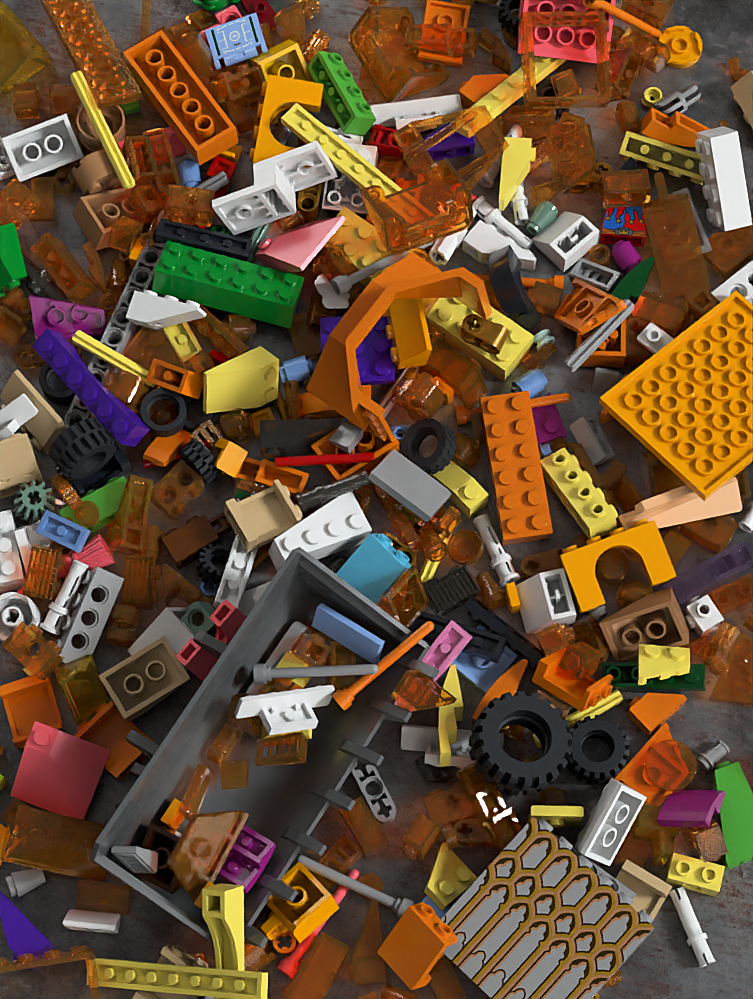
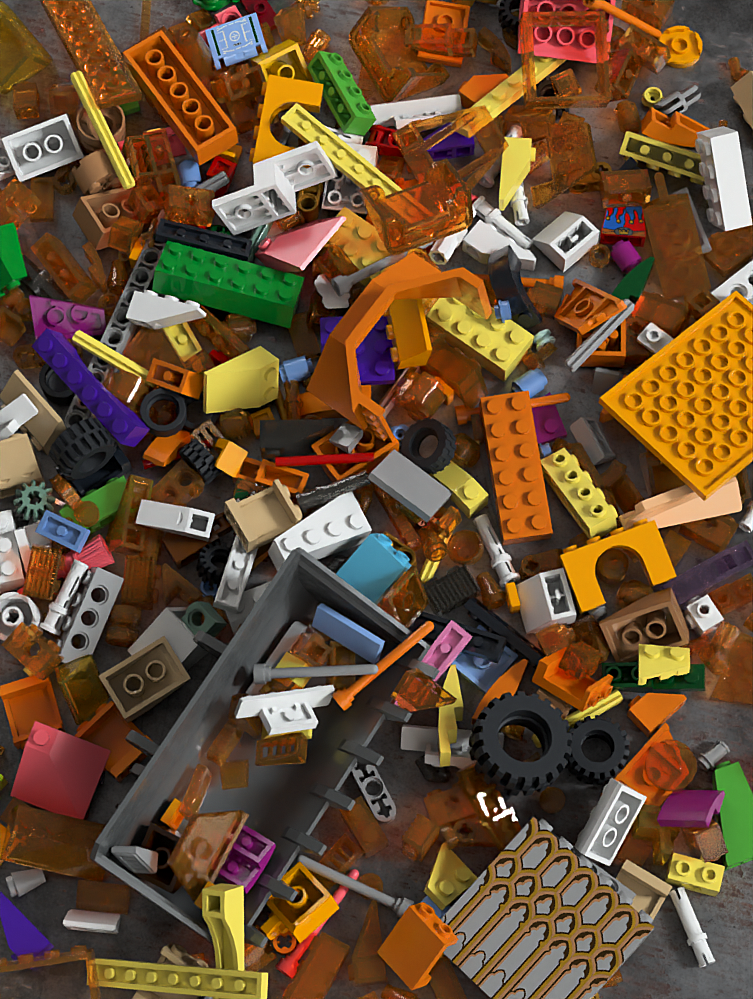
coral arch [175,599,247,681] -> none
pearl gold piece [461,314,509,355] -> none
sand green cone [526,201,558,236] -> none
light yellow plate [528,805,584,828] -> none
light grey slope [569,258,622,294] -> none
none -> white slope [135,499,215,542]
none -> medium blue plate [494,300,512,323]

